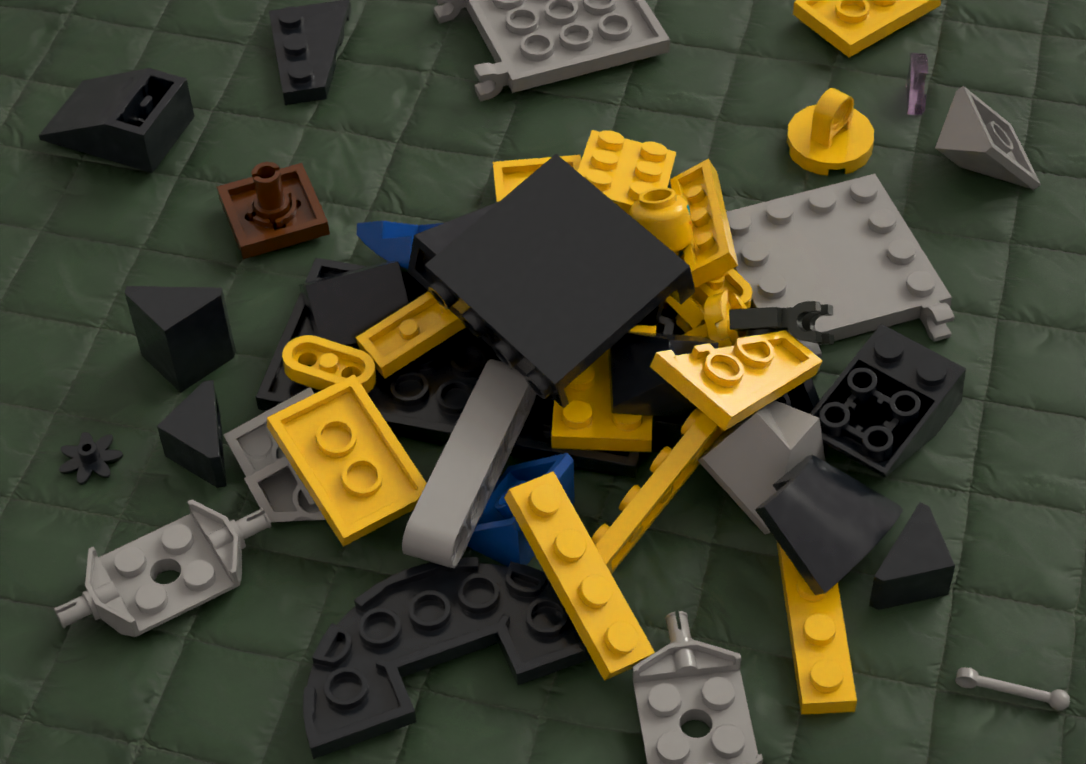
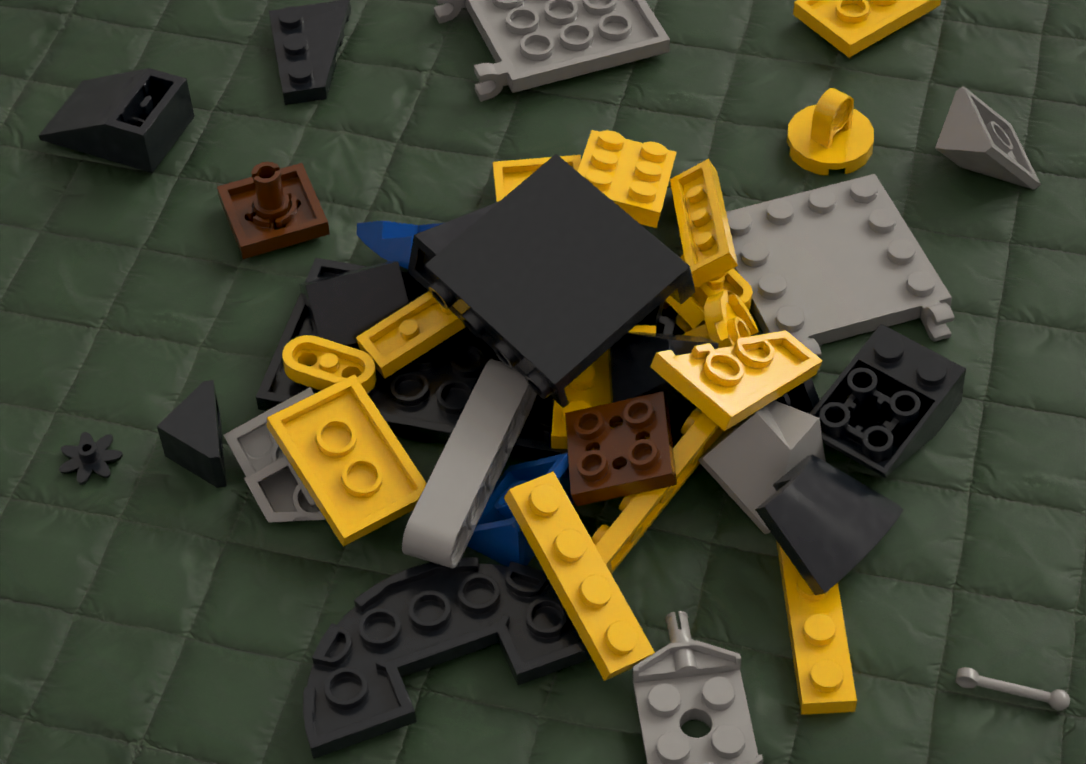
light grey plate [54,500,271,637] -> none
black slope [125,286,236,393] -> none
yellow head [629,188,693,256] -> none
pearl dark grey plate [729,301,834,345] -> none
black slope [869,502,955,610] -> none
tile [906,53,928,115] -> none
none -> reddish brown plate [565,391,677,506]

